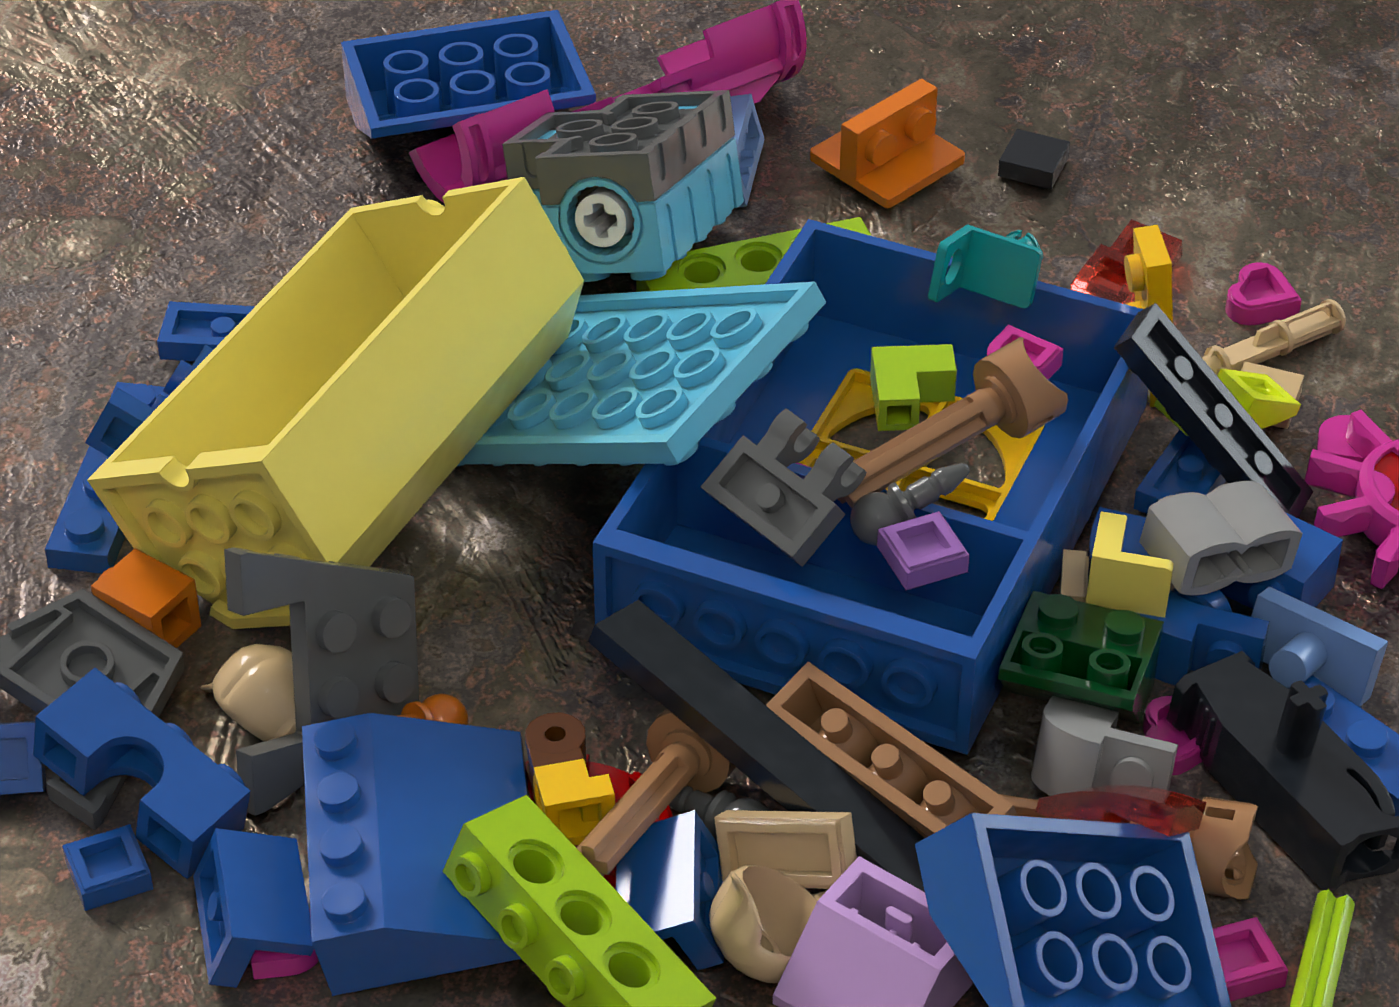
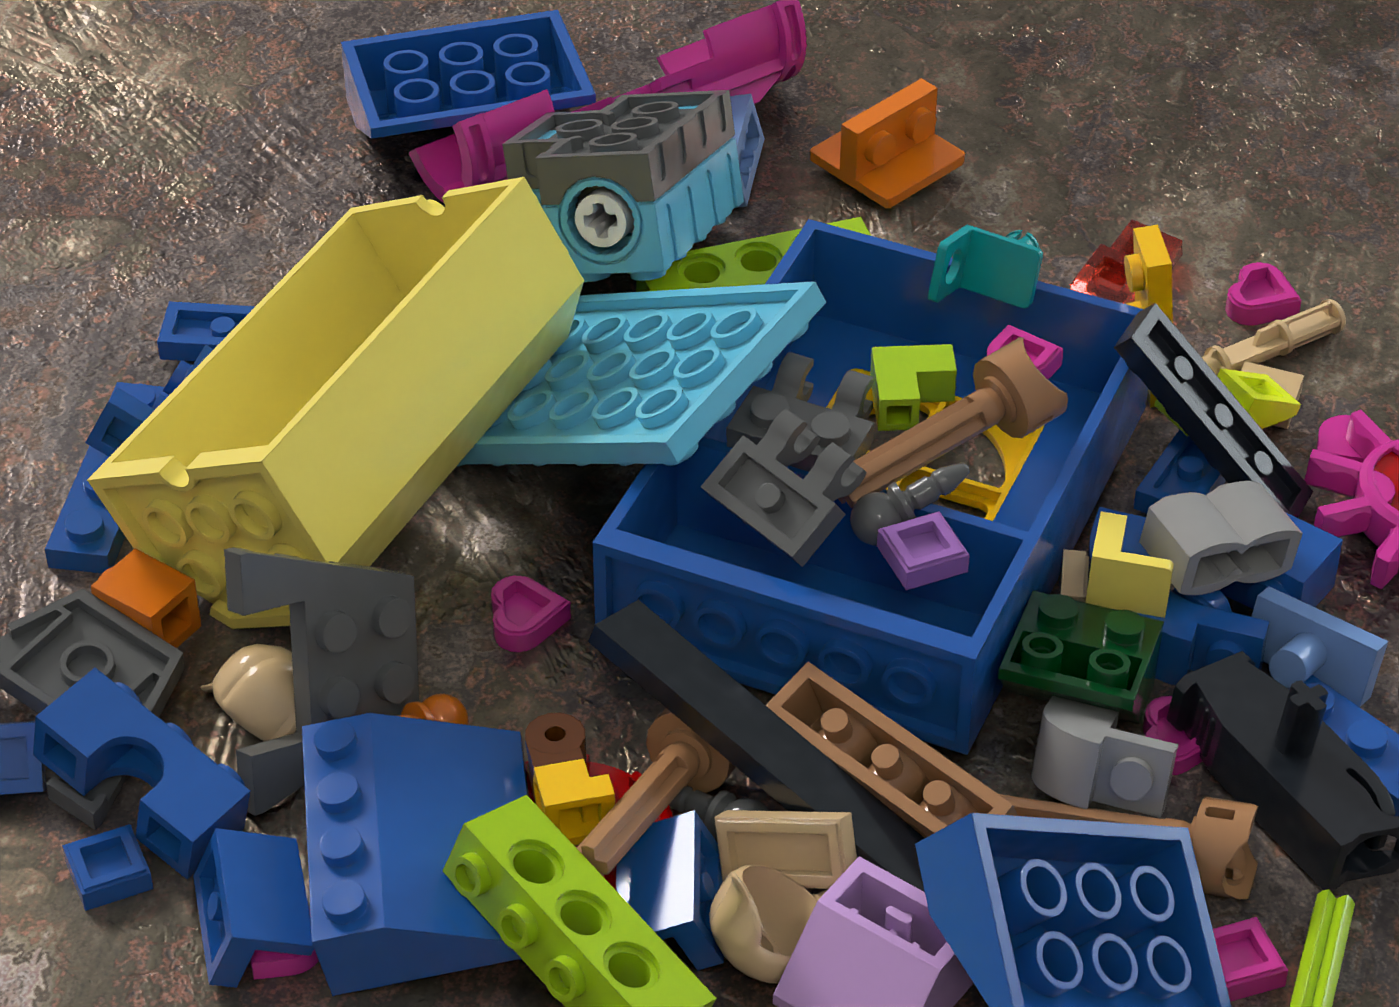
black tile [998,129,1070,189] -> none
clear red slope [1035,785,1207,837] -> none
none -> dark pink tile [491,575,571,652]
none -> dark grey plate [726,352,874,472]

